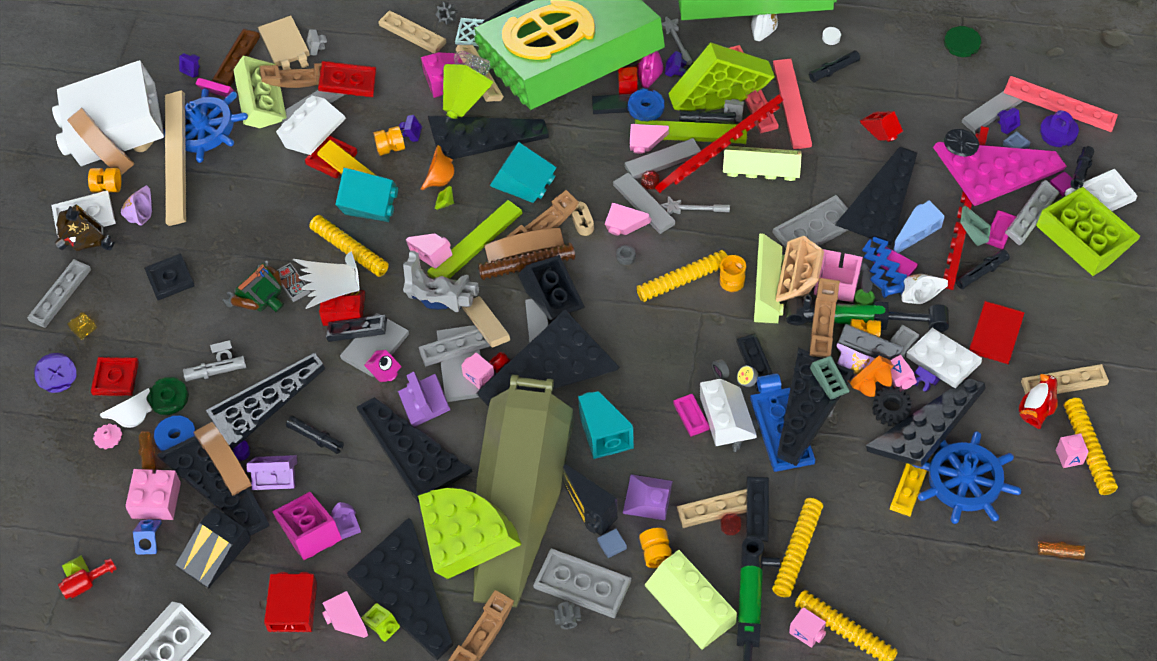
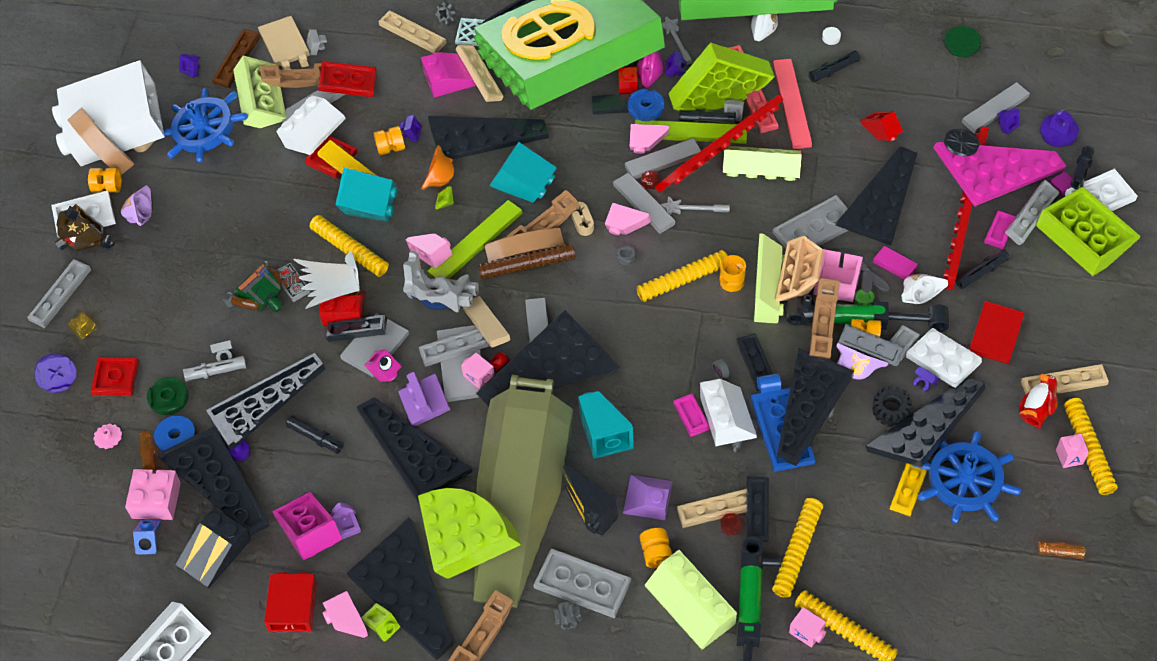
red piece [58,558,117,599] -> none
lime slope [62,555,90,577] -> none
white hat [100,388,152,428] -> none
black tile [144,253,195,300] -> none
tan tile [165,90,186,226] -> none
medium nougat slope [194,422,252,496] -> none
dark pink tile [196,78,235,97] -> none
bracket [247,455,297,490] -> none
lime slope [443,64,493,119] -> none
clear piece [454,51,490,76] -> none
black slope [518,255,585,320] -> none
sand blue tile [597,529,627,558] -> none
tile [737,365,758,387] -> none
sand green slope [810,356,850,400] -> none
orange tile [849,356,894,397] -> none
blue piece [862,237,907,298] -> none
bright pink brick [891,355,917,392] -> none
light blue slope [894,200,944,253] -> none
sand green slope [960,206,991,246] -> none
sand blue tile [1003,131,1030,149] -> none
coral tile [1004,76,1118,132] -> none

